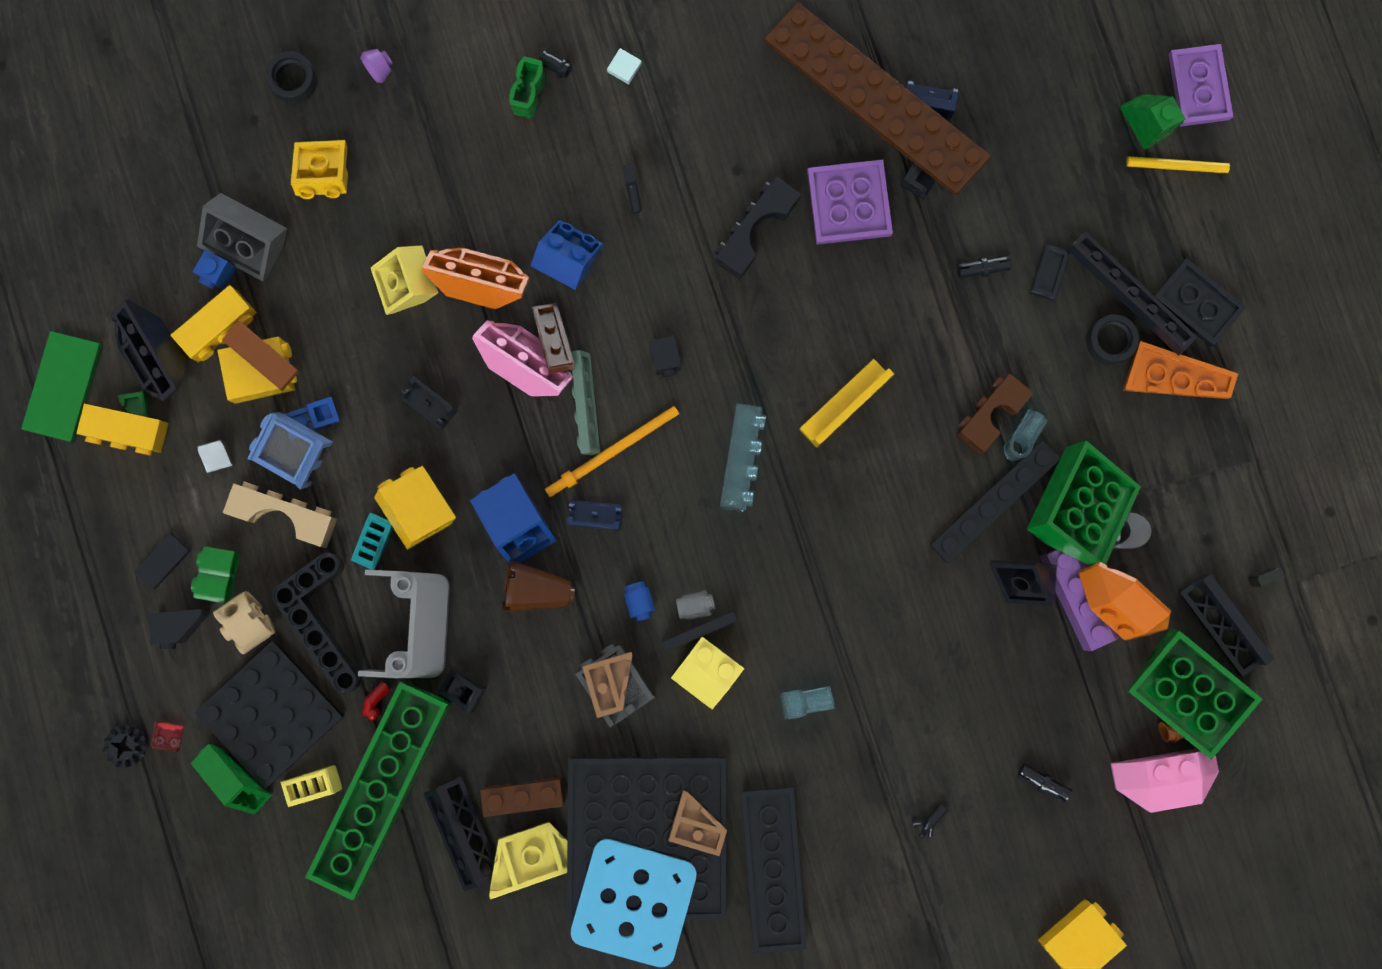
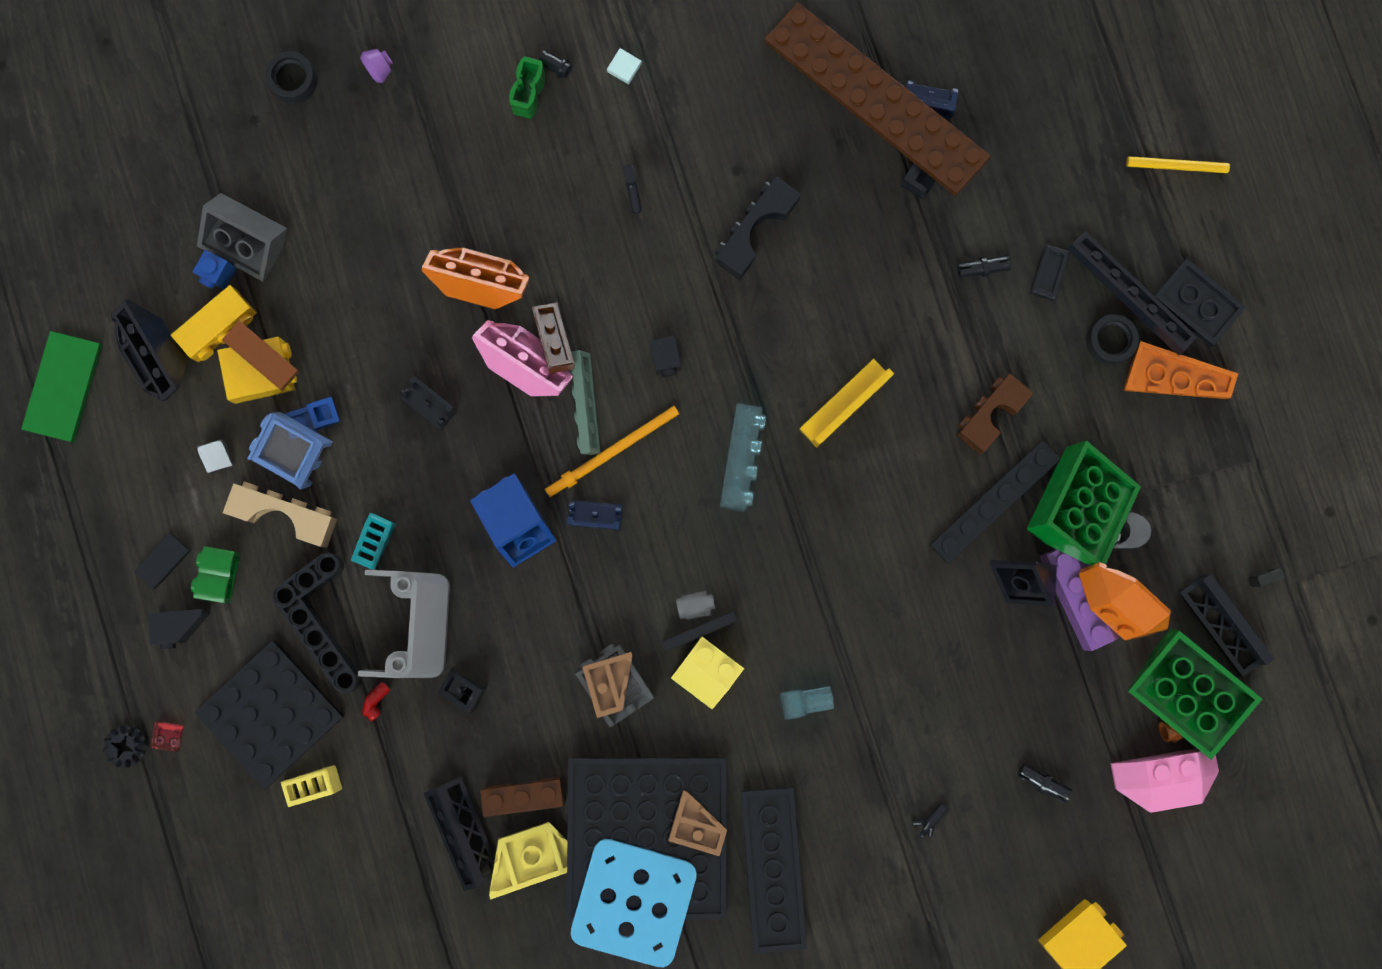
yellow brick [76,404,169,456] -> none
green tile [118,391,150,417] -> none
green slope [191,744,272,815] -> none
tan brick [213,591,275,655] -> none
yellow plate [291,140,348,199] -> none
green brick [305,680,452,901] -> none
light yellow slope [370,245,438,315] -> none
yellow brick [374,466,456,550] -> none
reddish brown cone [502,560,575,613] -> none
blue slope [531,220,604,290] -> none
blue brick [624,581,656,622] -> none
medium lavender plate [807,160,893,245] -> none
clear light blue piece [1004,409,1048,461] -> none
green slope [1120,94,1186,150] -> none
medium lavender plate [1168,44,1233,127] -> none

